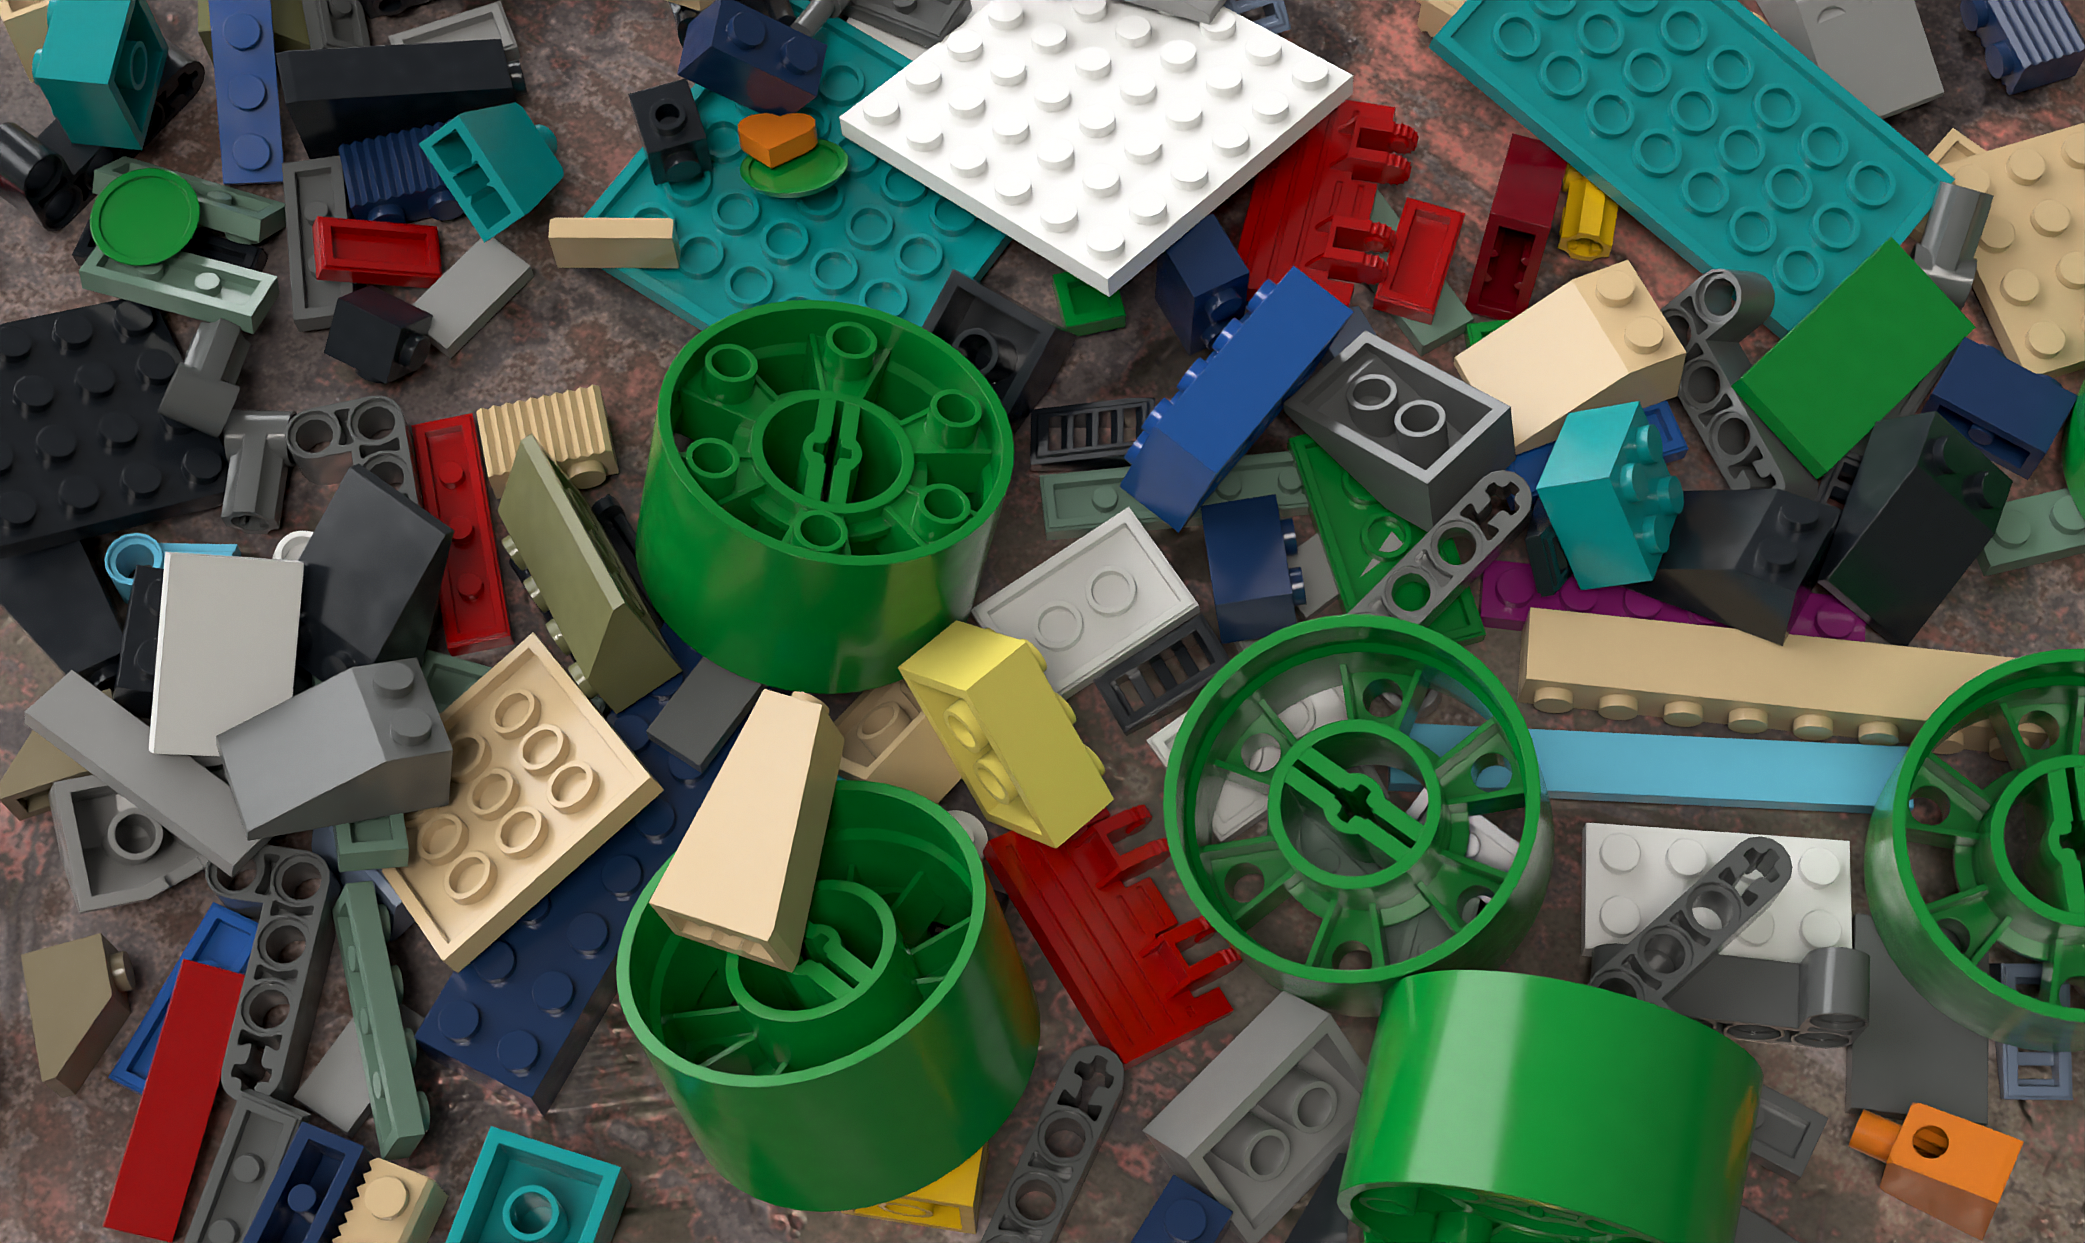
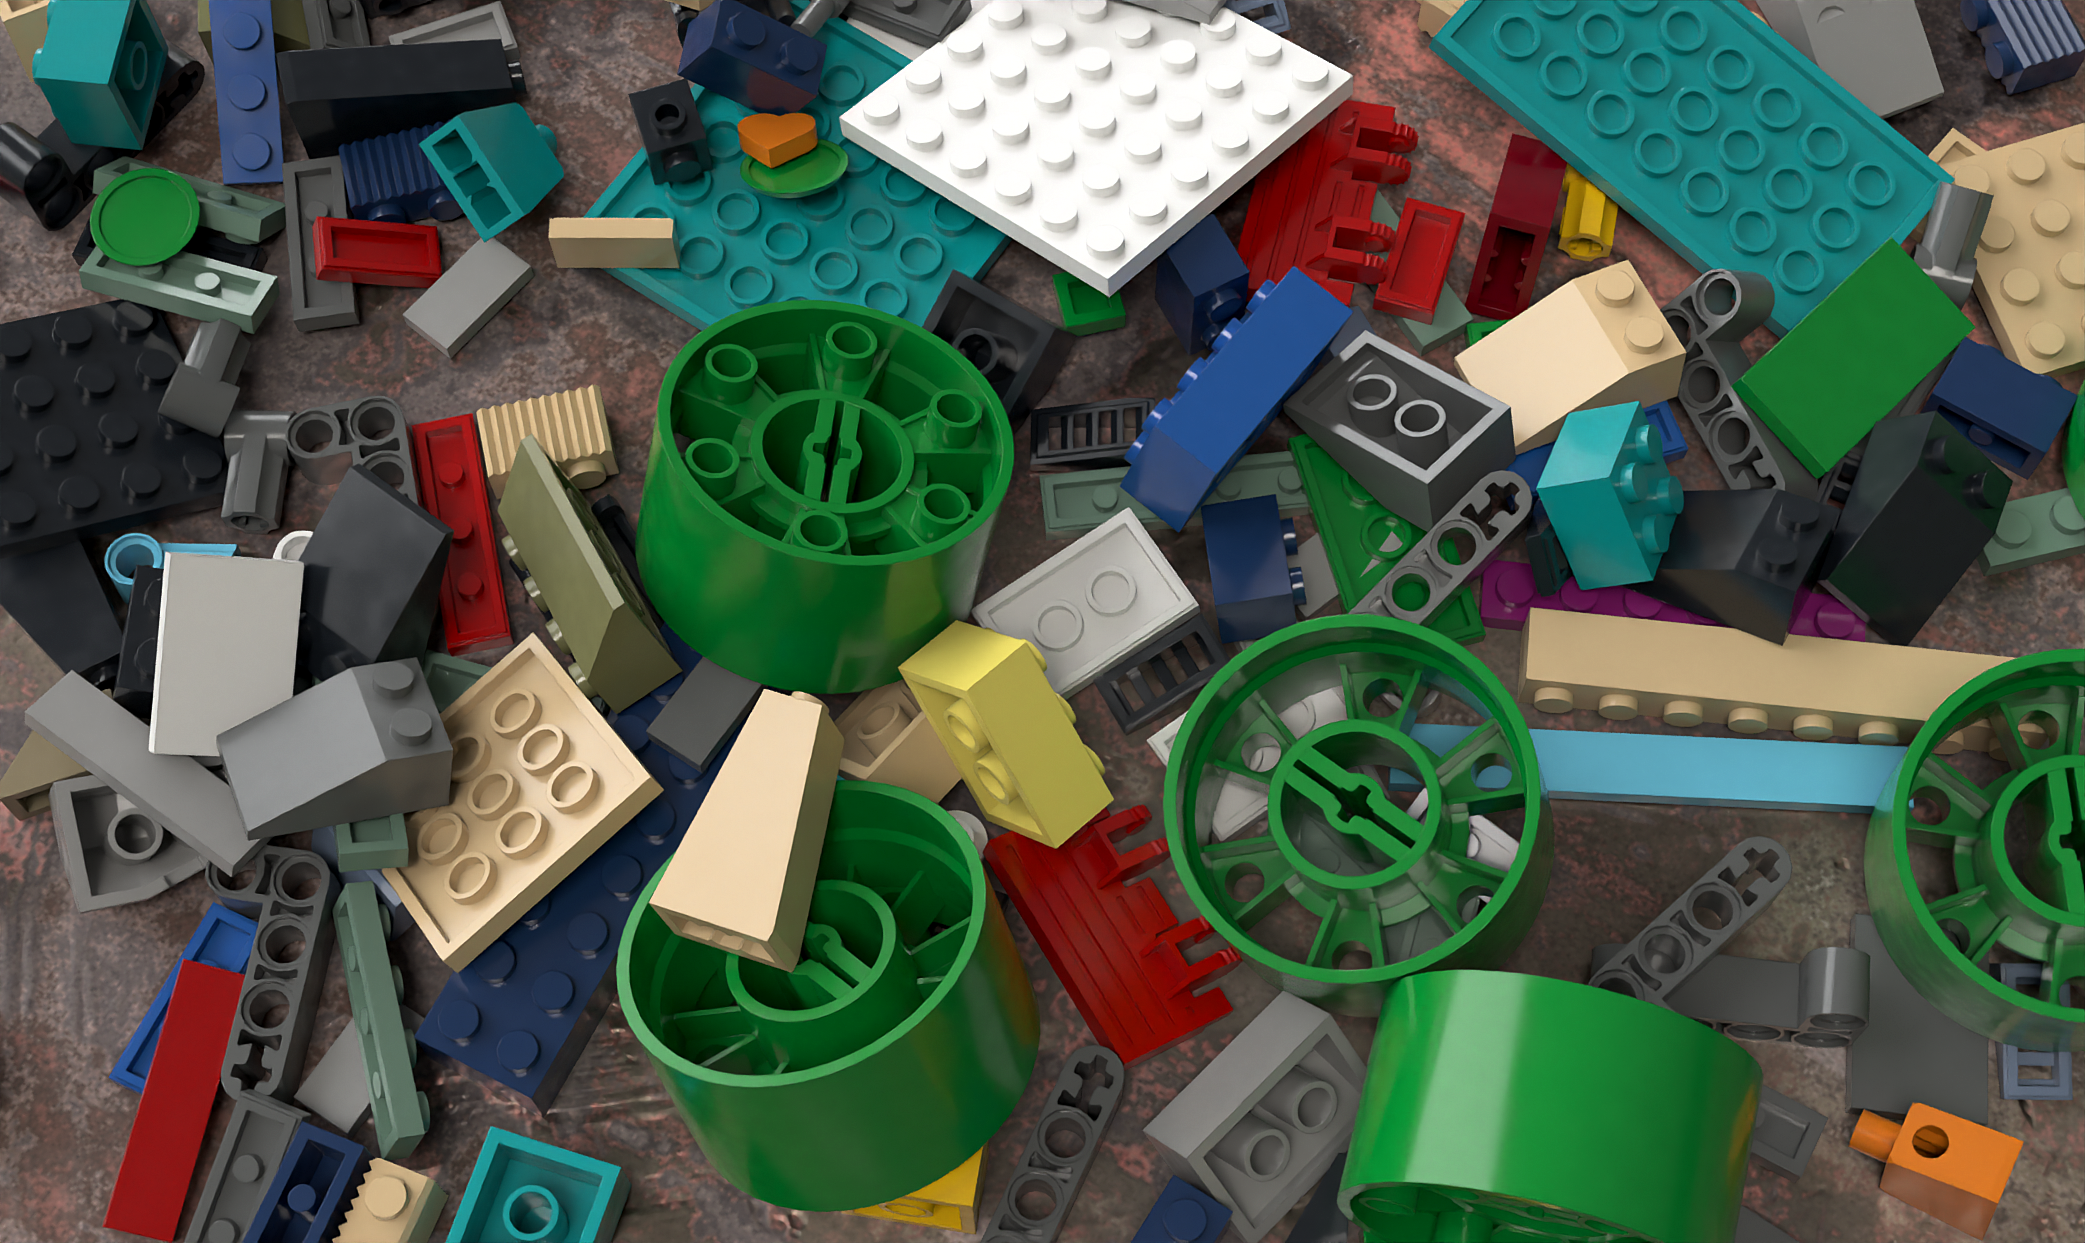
dark tan slope [21,933,136,1098] -> none
black brick [324,285,433,384] -> none
white plate [1581,823,1852,963] -> none

